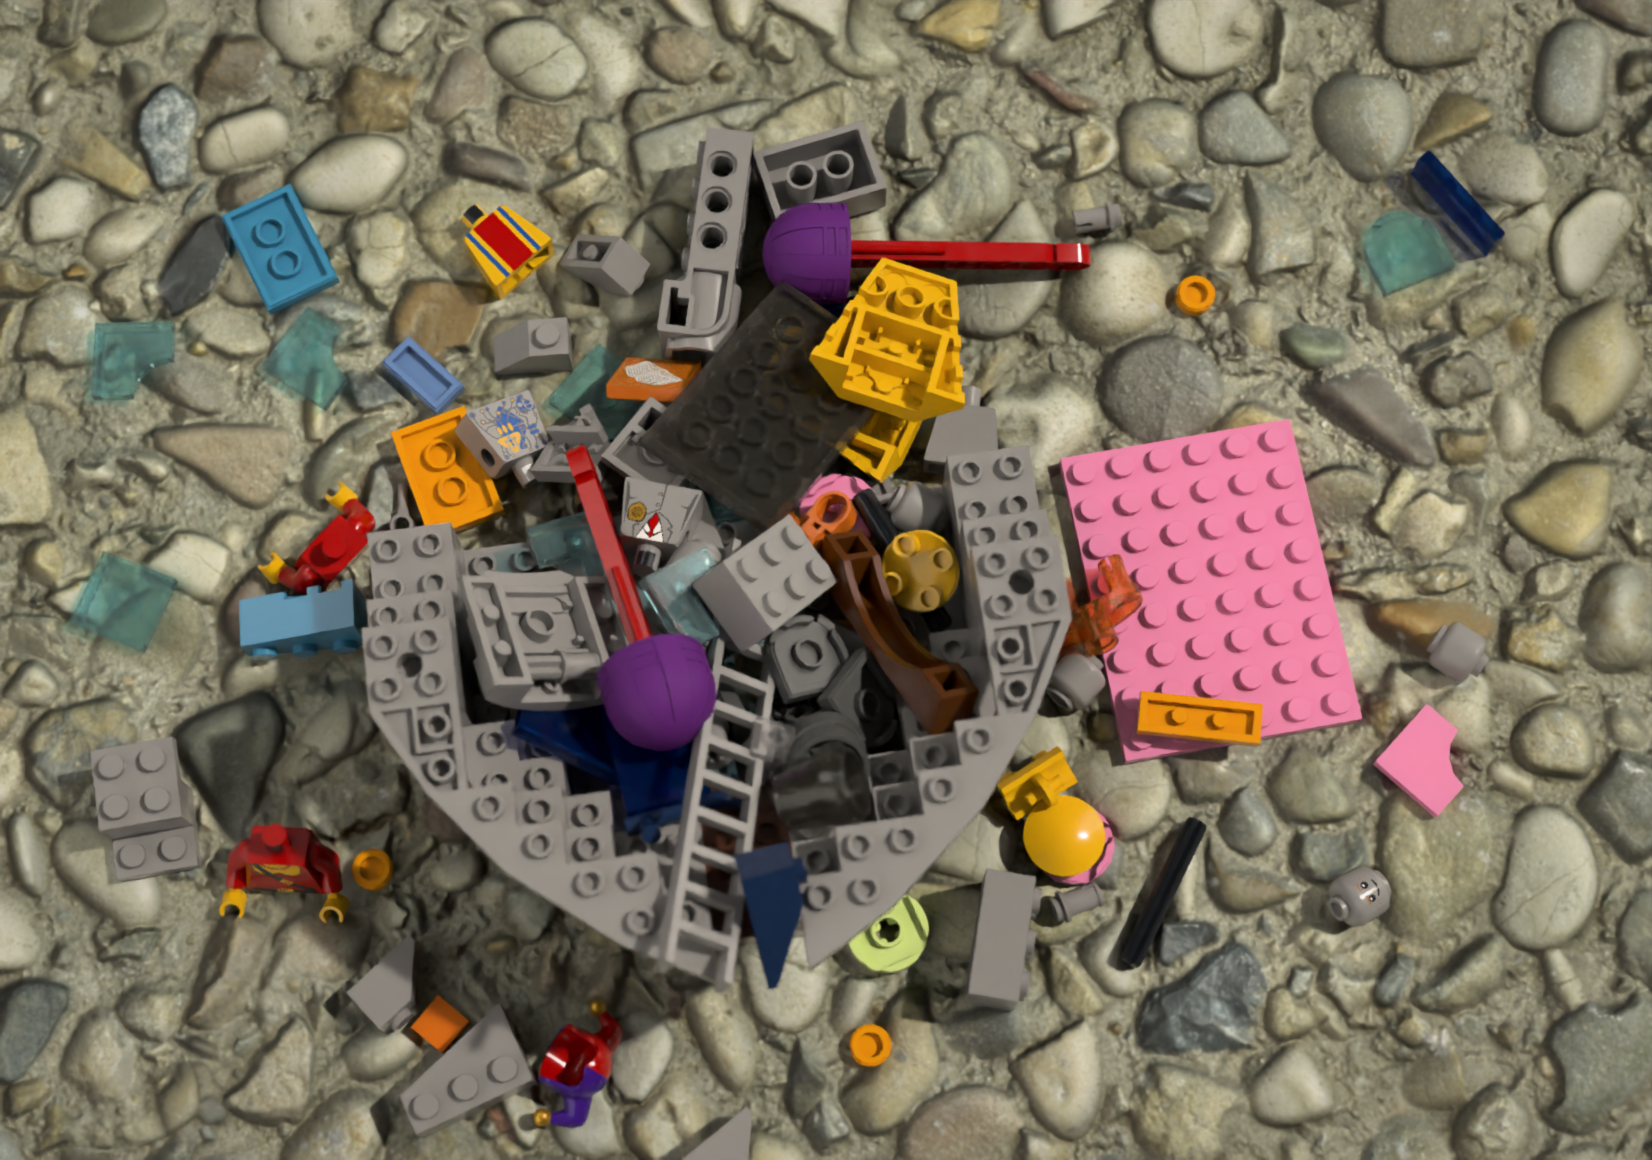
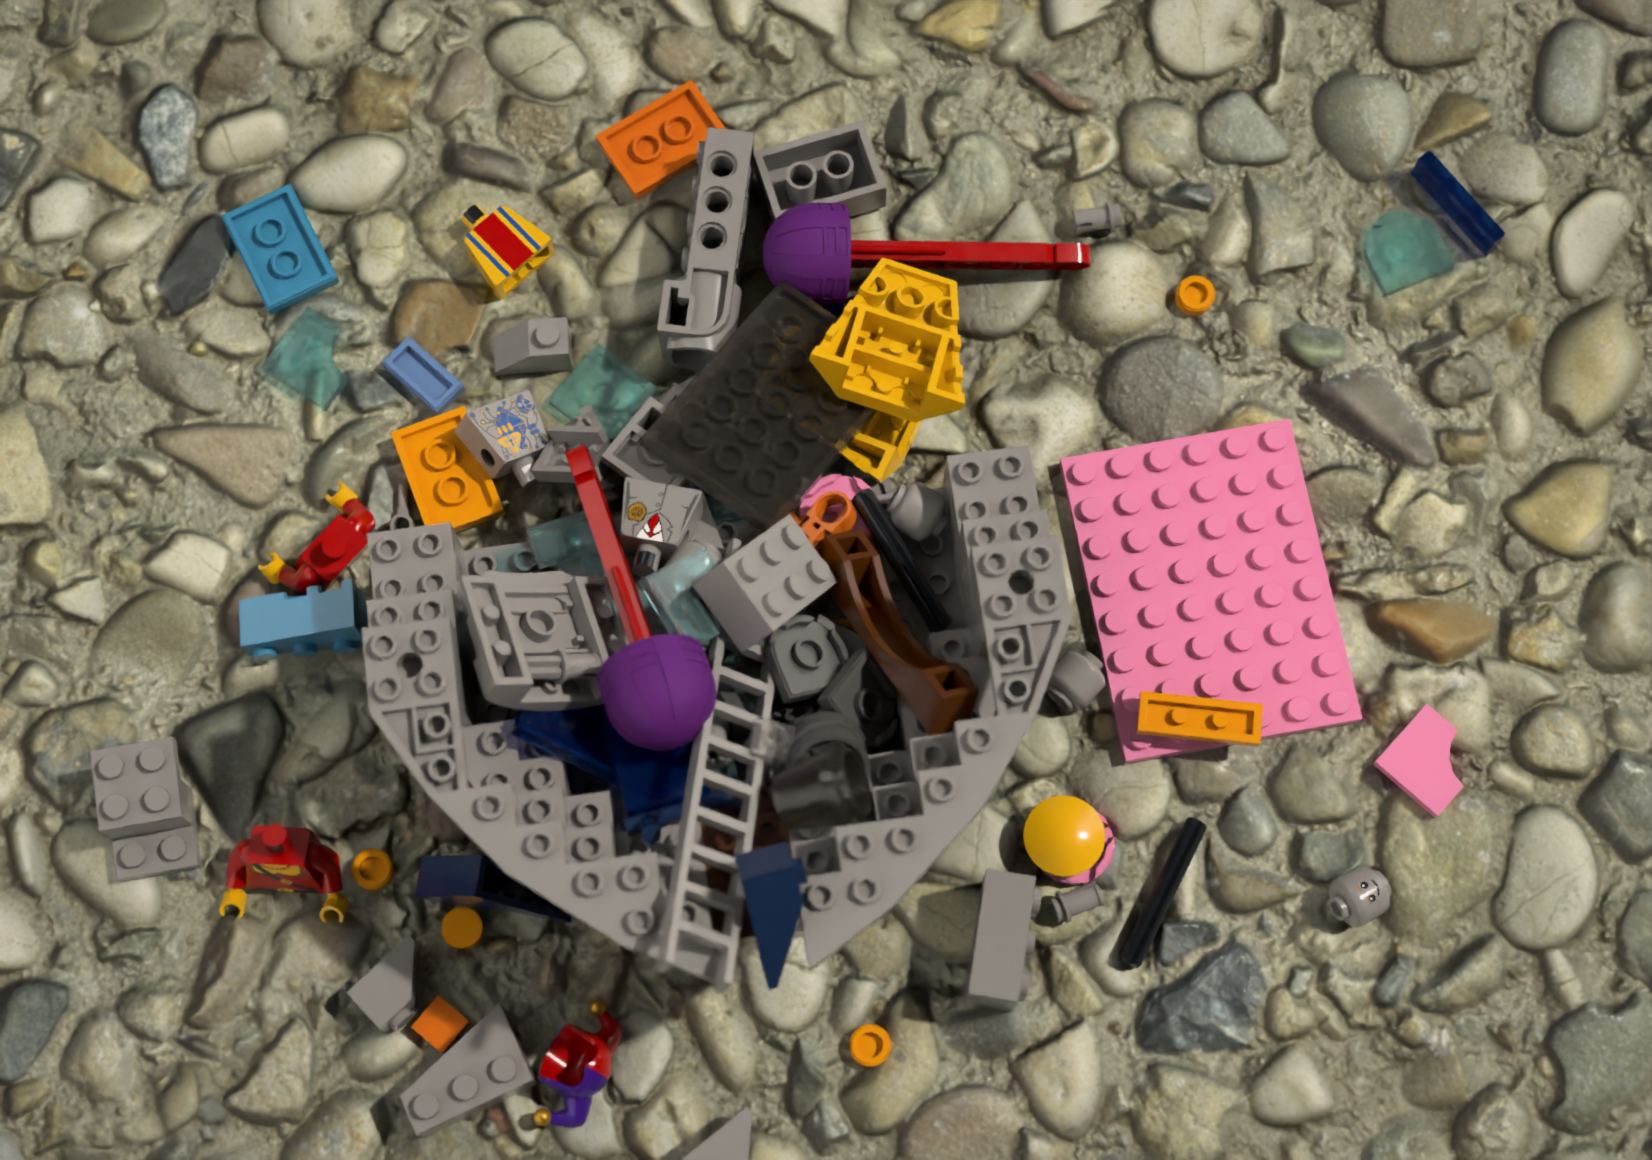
clear light blue tile [69,551,178,653] -> none
clear light blue tile [91,321,176,400] -> none
light grey slope [559,234,651,296] -> none
orange tile [606,357,703,404] -> none
yellowish green plate [848,895,929,974] -> none
yellow dish [881,530,960,612] -> none
light grey torso [923,385,998,475] -> none
yellow hips [997,746,1078,821] -> none
clear orange connector [1060,554,1143,656] -> none
light grey head [1426,622,1490,682] -> none
none -> dark blue arch [414,855,572,923]
none -> light orange tile [441,907,484,950]
none -> orange plate [595,79,726,200]

